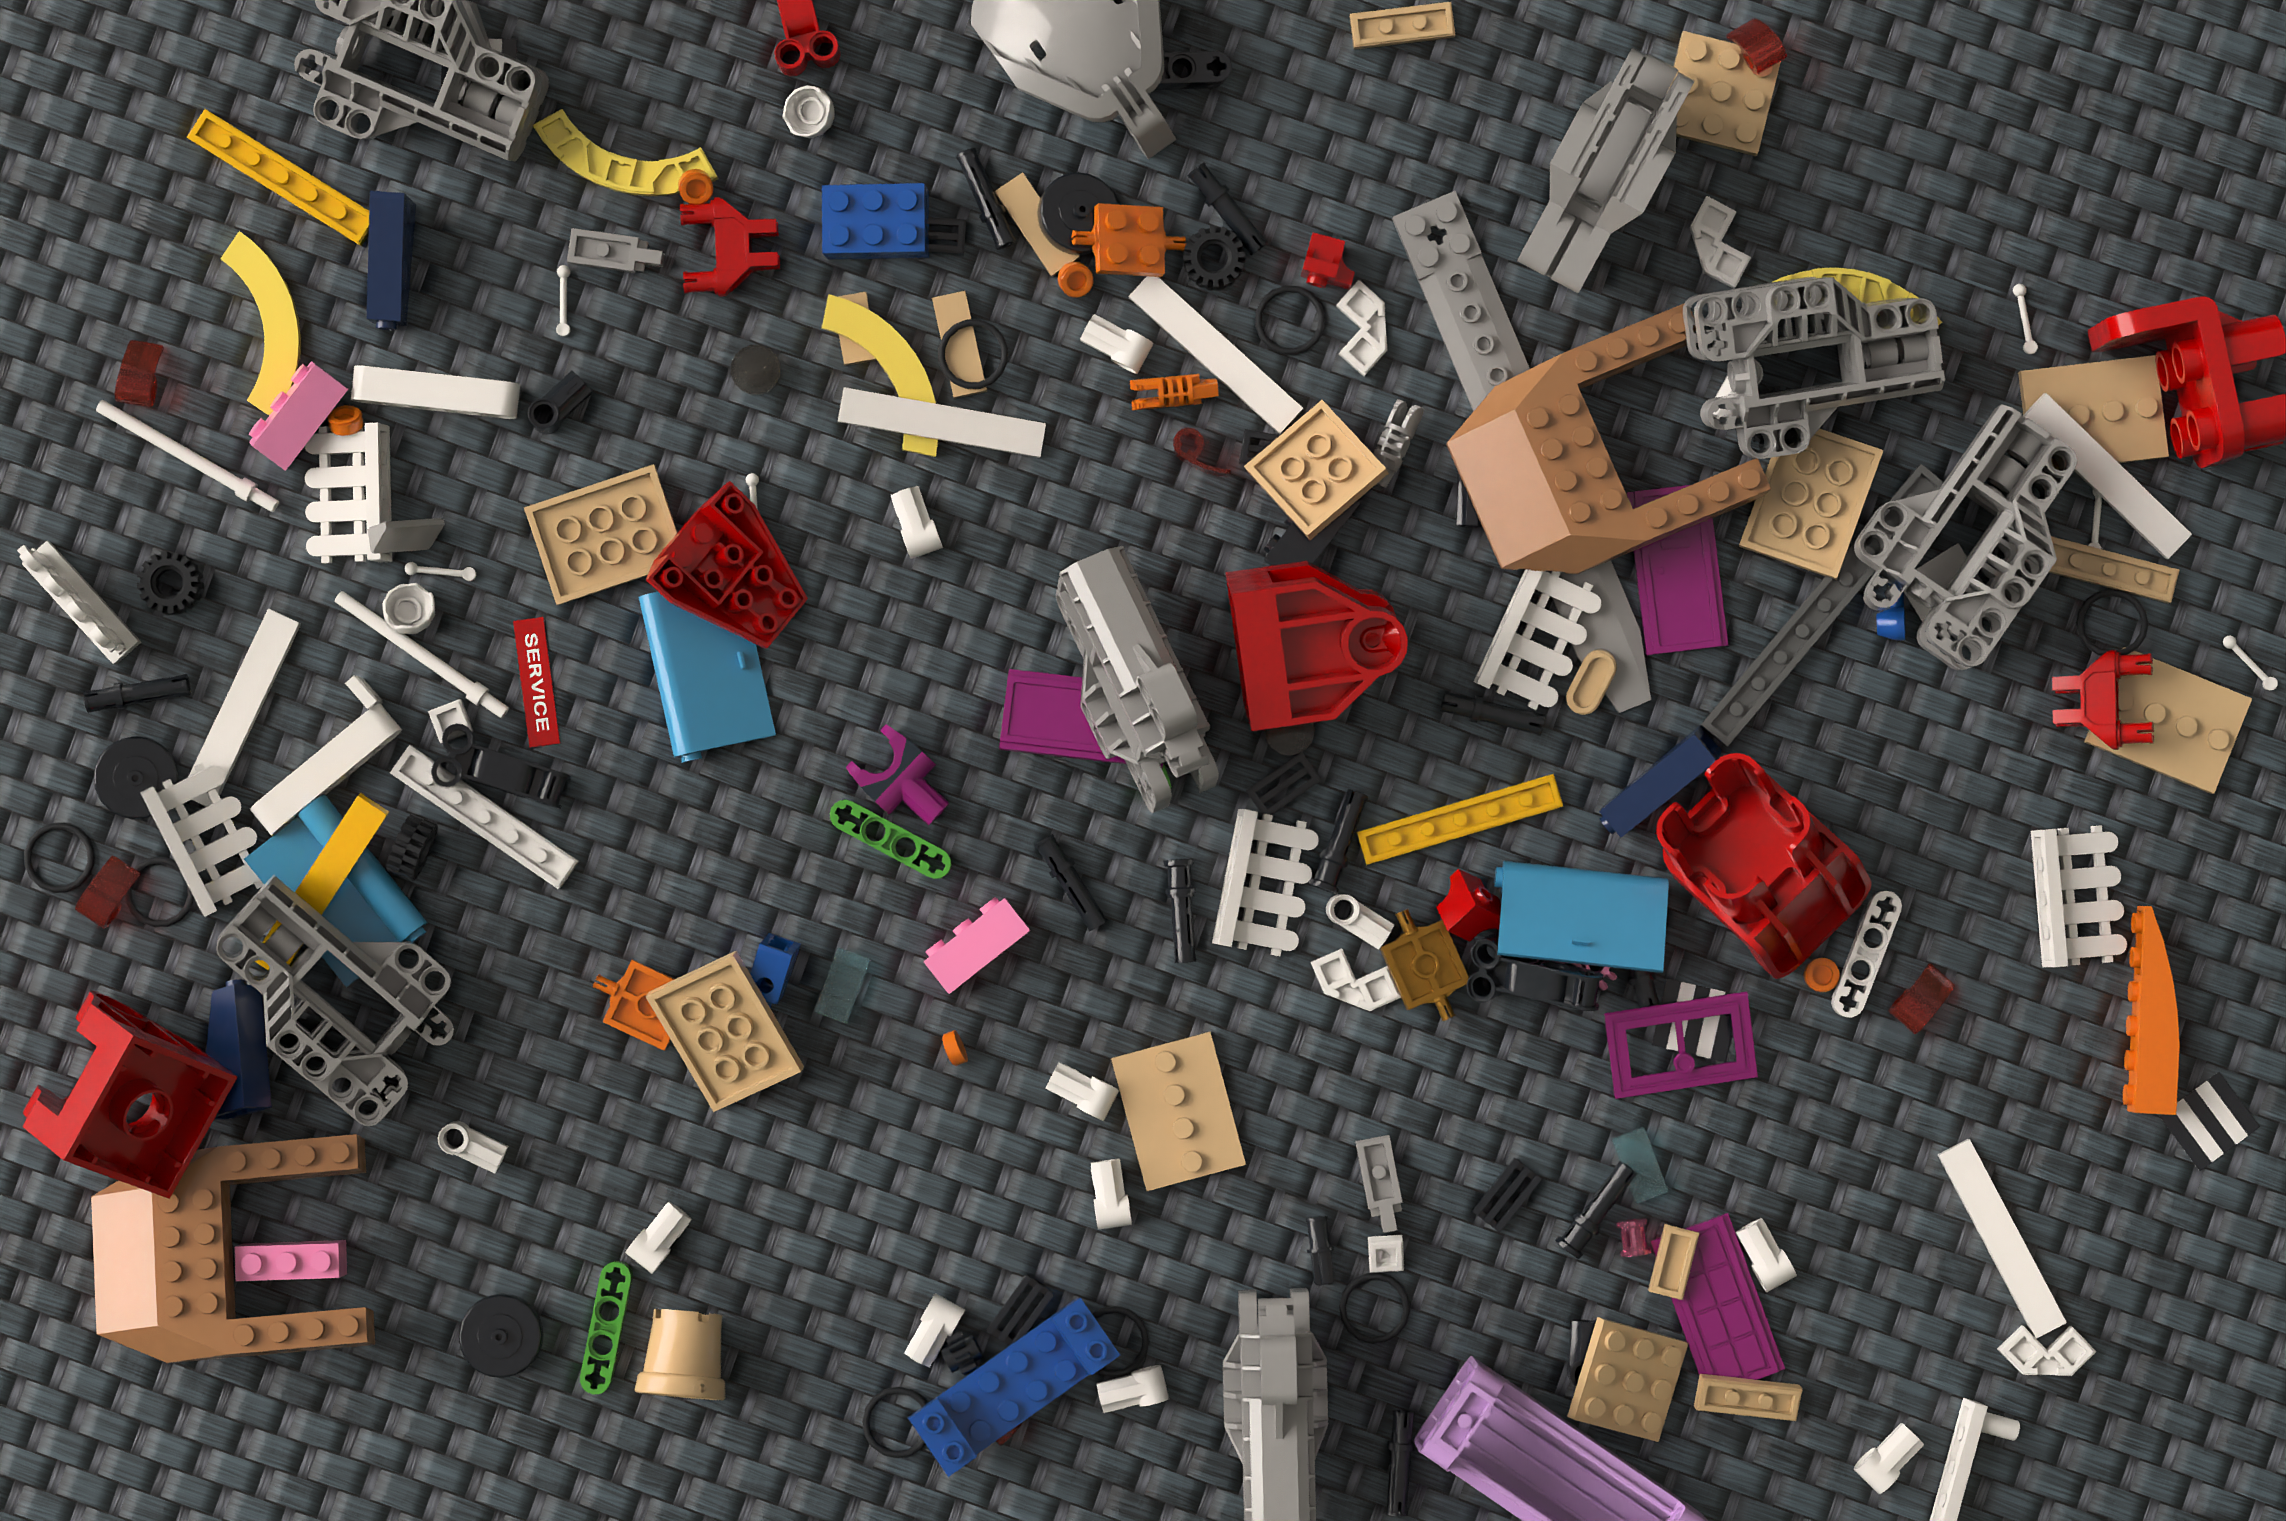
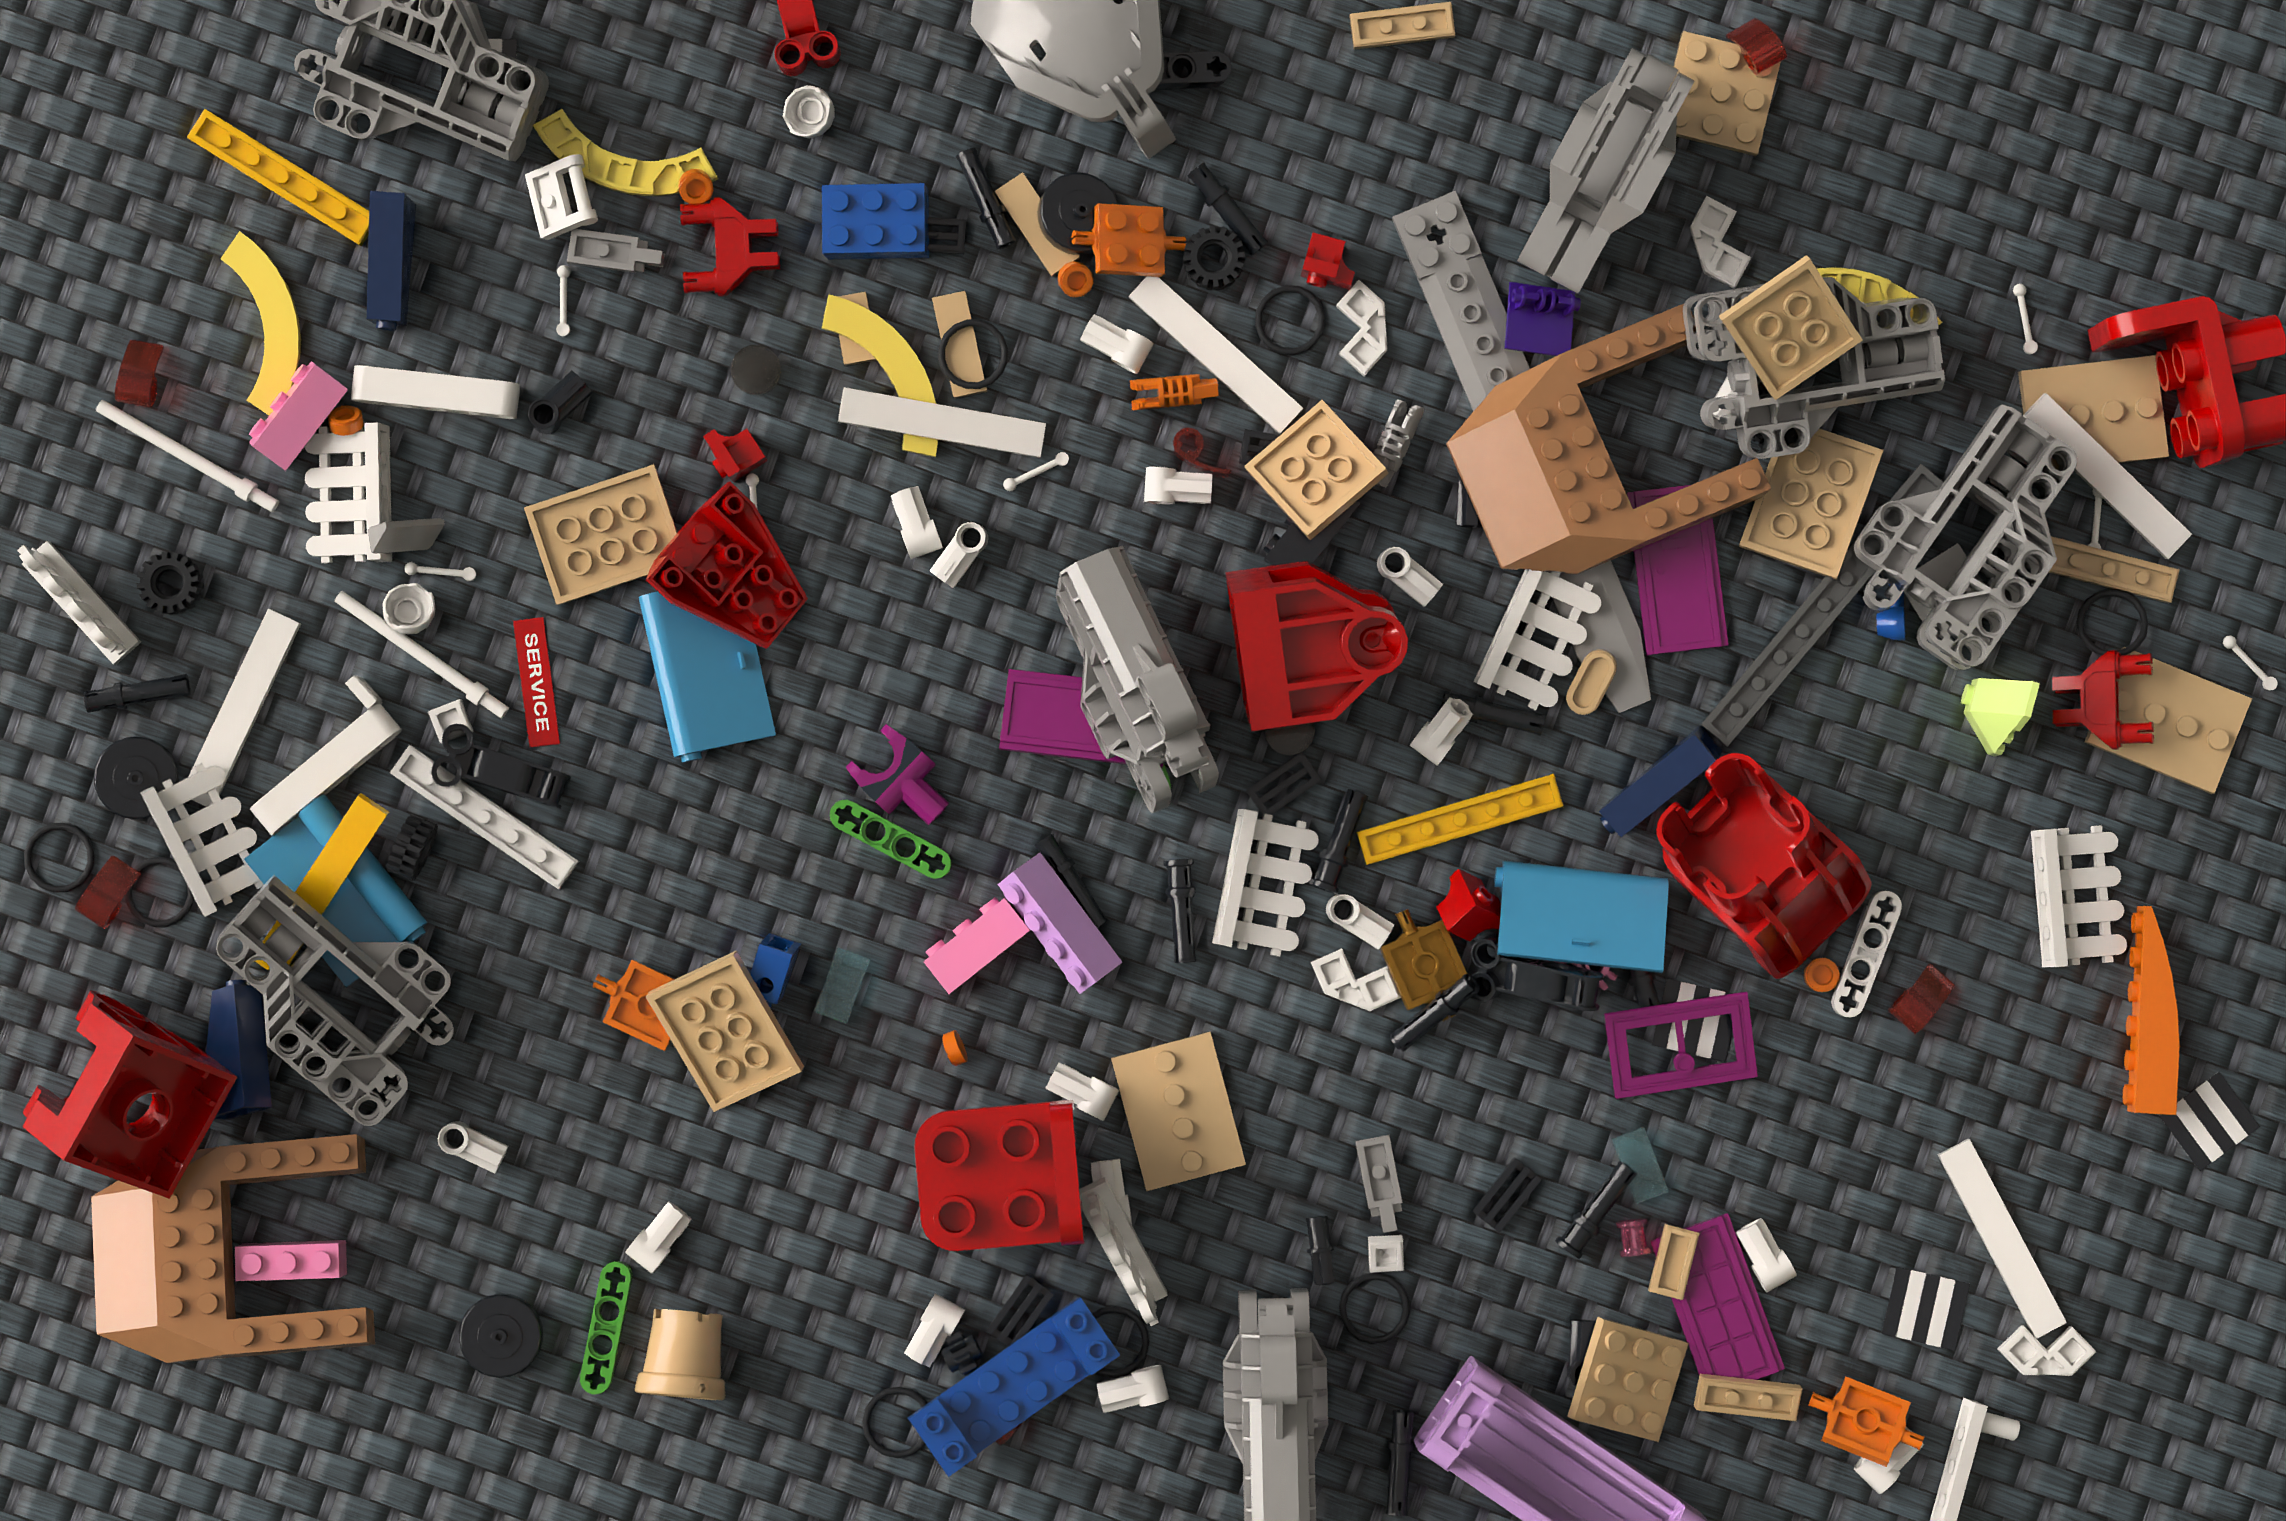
none -> white plate [525,154,598,240]
none -> red brick [703,428,768,482]
none -> red piece [915,1100,1085,1251]
none -> white piece [930,522,988,588]
none -> lavender brick [997,852,1122,994]
none -> white hinge [1003,452,1069,491]
none -> white fence [1079,1177,1168,1326]
none -> white piece [1144,467,1212,505]
none -> white piece [1377,547,1443,607]
none -> black pin [1390,974,1480,1052]
none -> white piece [1409,697,1473,766]
none -> dark purple hinge [1504,282,1581,356]
none -> tan plate [1719,255,1863,401]
none -> orange plate [1808,1376,1925,1467]
none -> sticker [1881,1267,1970,1351]
none -> yellowish green wedge [1961,678,2040,756]

